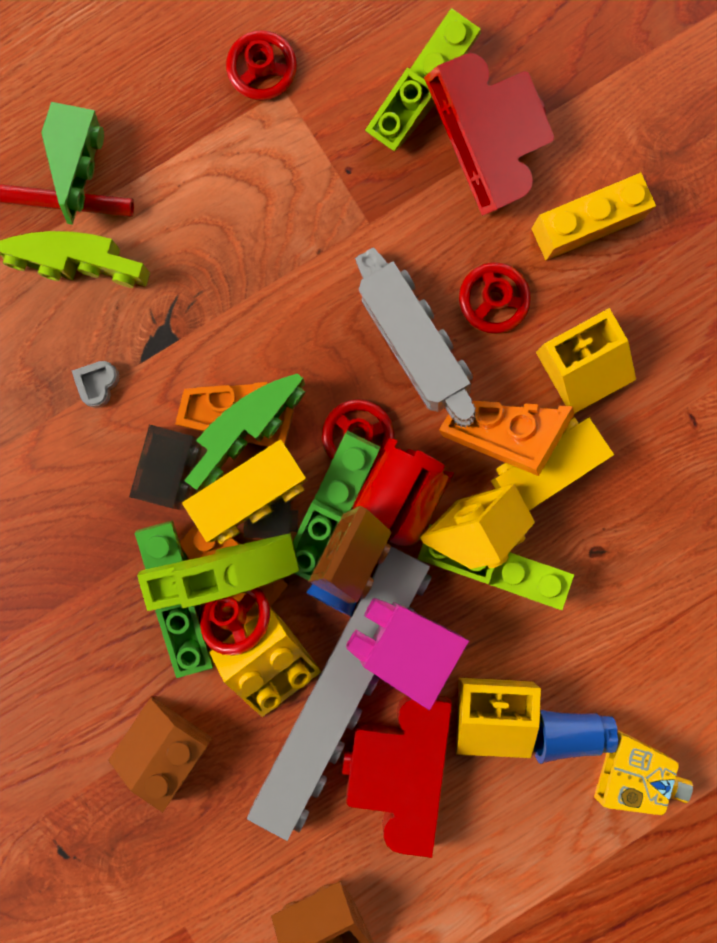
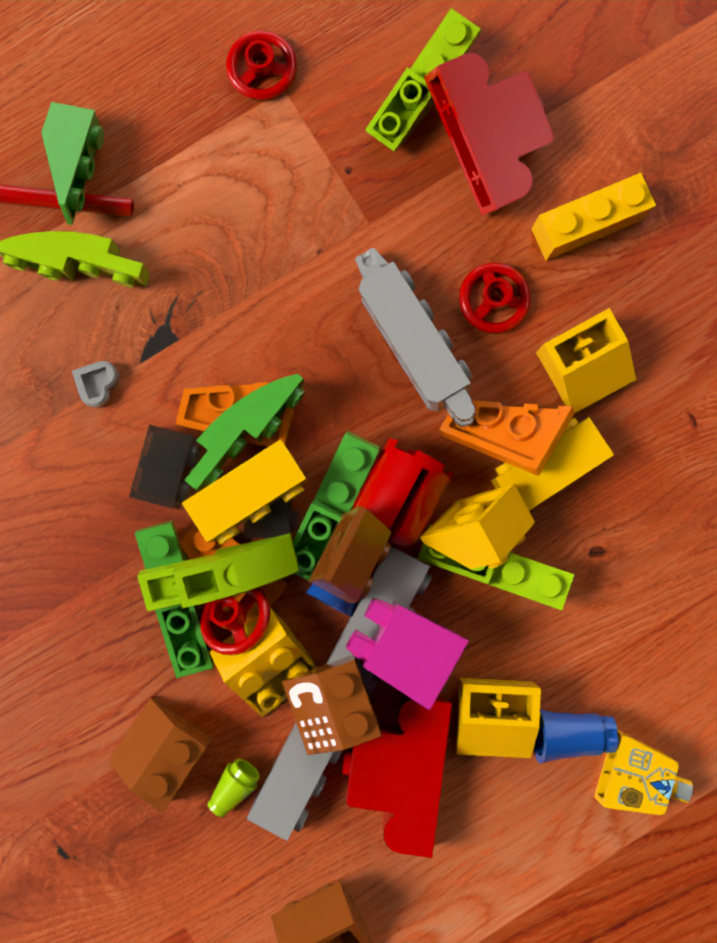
red piece [322,399,395,470] -> none
none -> lime cone [208,758,260,817]
none -> dark orange slope [282,655,381,755]

